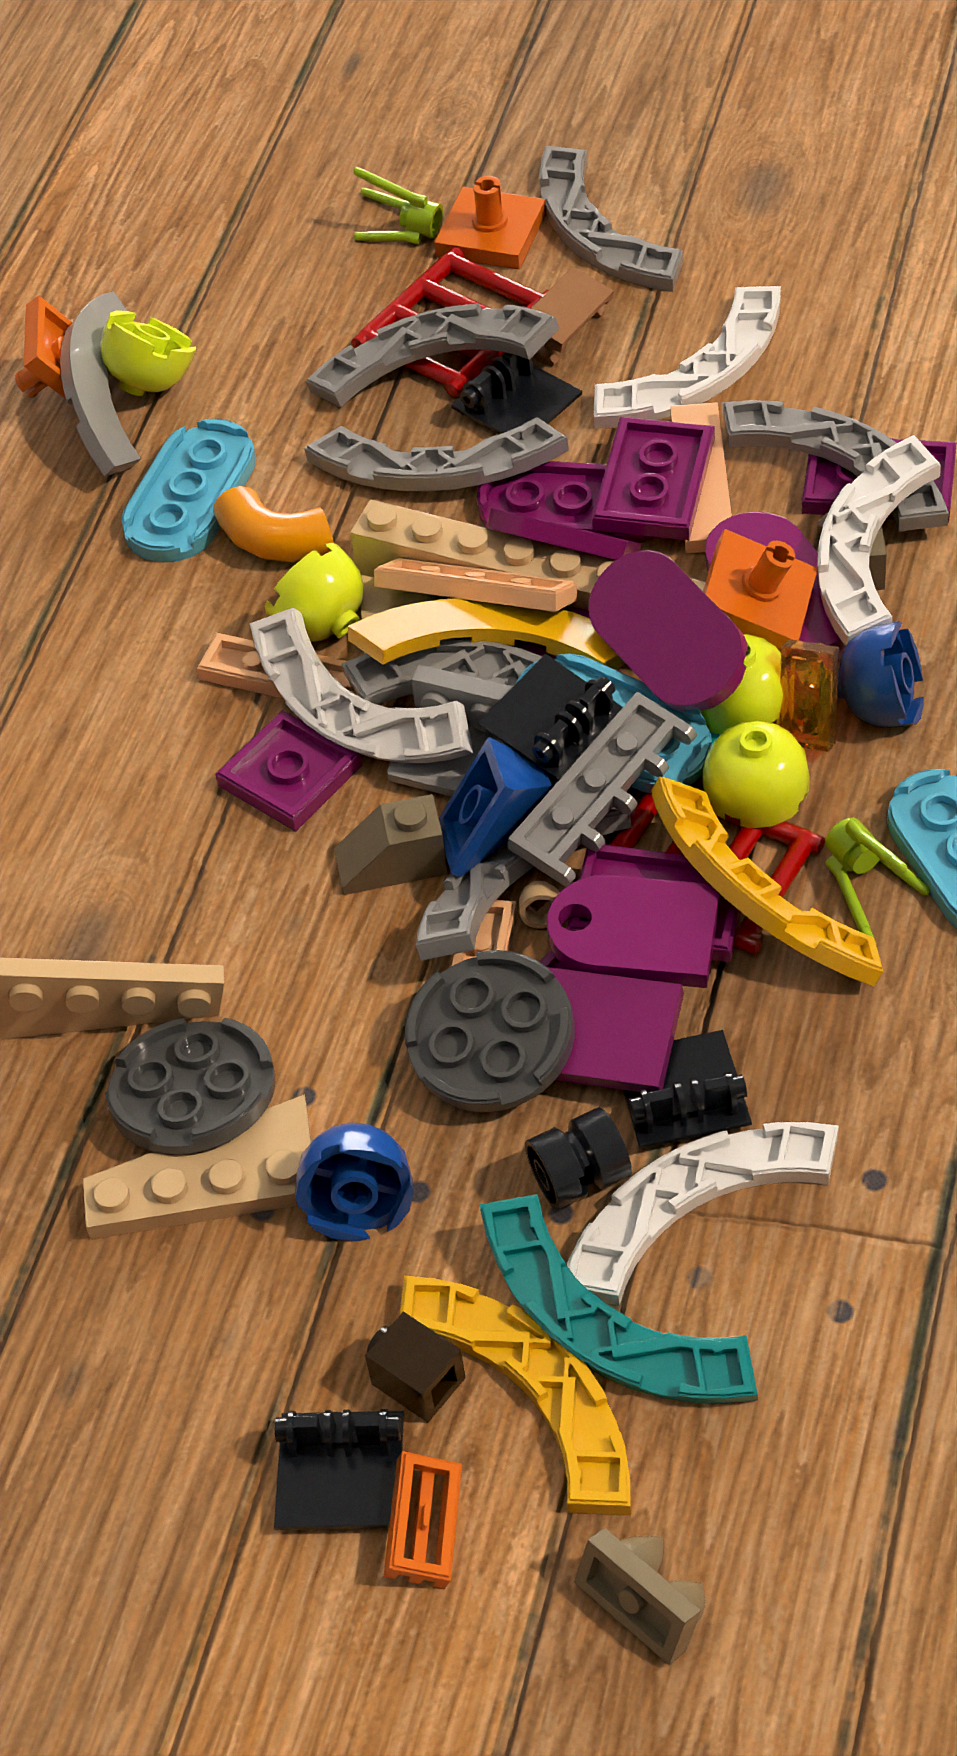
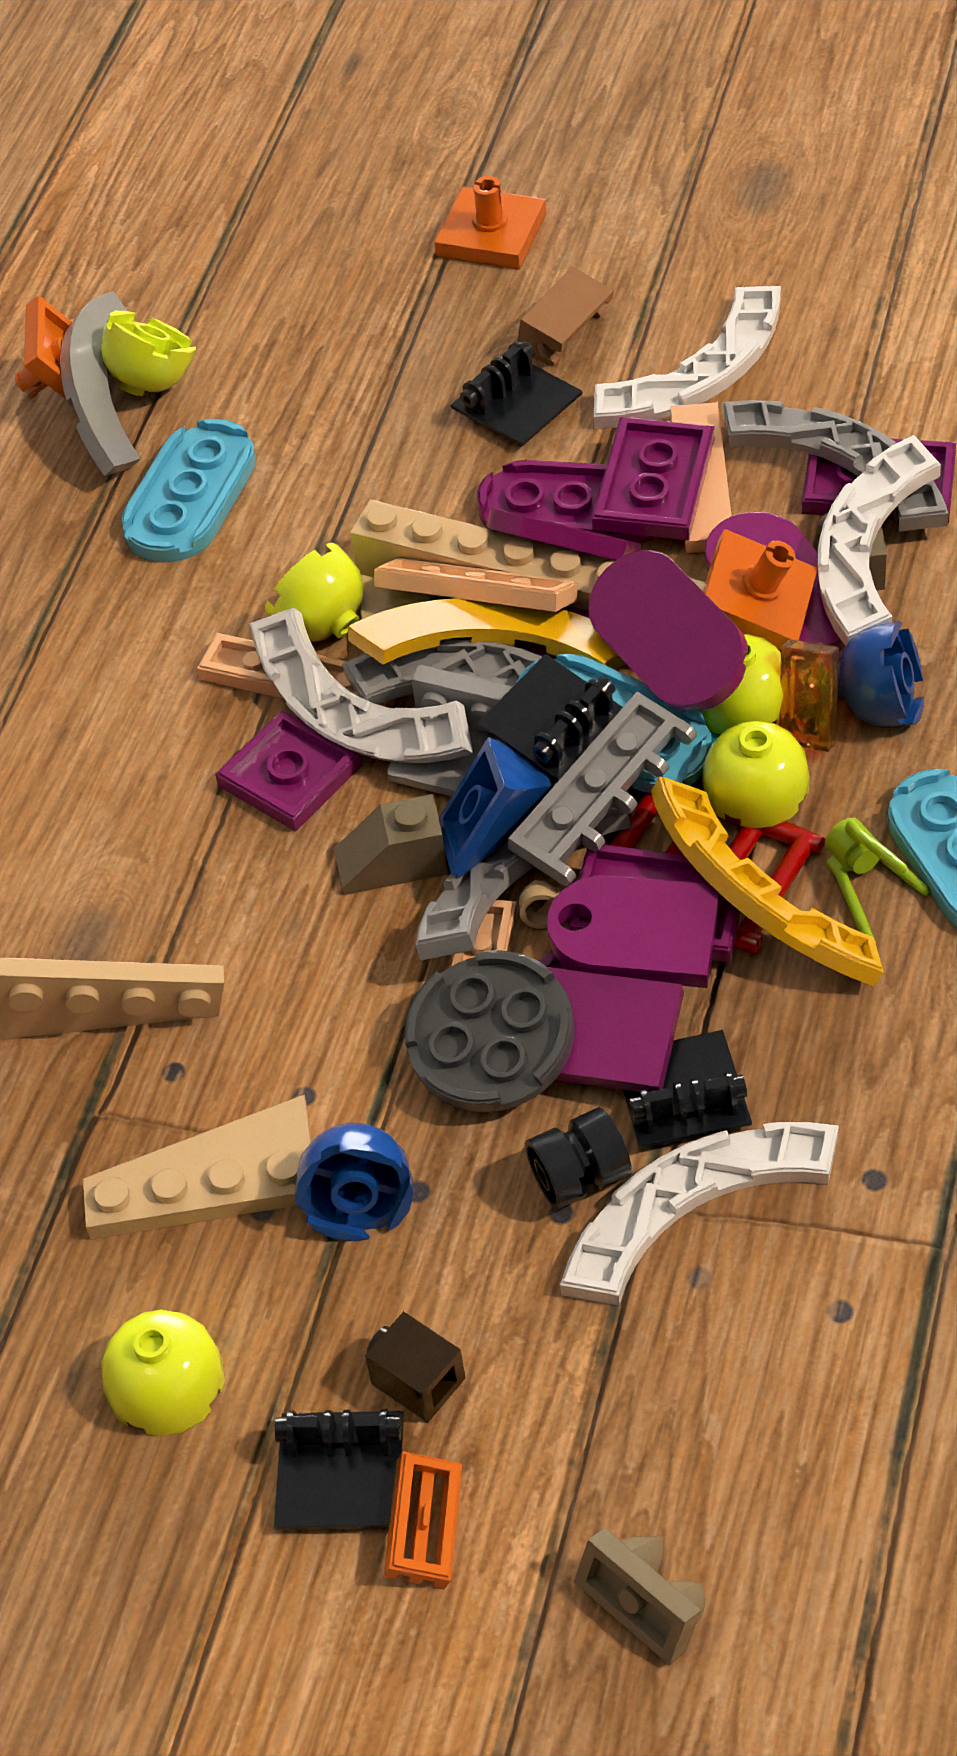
dark grey tile [105,1018,276,1154] -> none
light orange cylinder [213,486,334,563] -> none
light grey tile [304,417,569,491] -> none
light grey tile [305,304,560,407] -> none
red bar [351,247,548,398] -> none
lime plant [353,167,444,245] -> none
yellow tile [400,1276,631,1516] -> none
teal tile [479,1194,758,1404] -> none
light grey tile [539,146,684,292] -> none
none -> neon yellow cylinder [101,1310,225,1437]

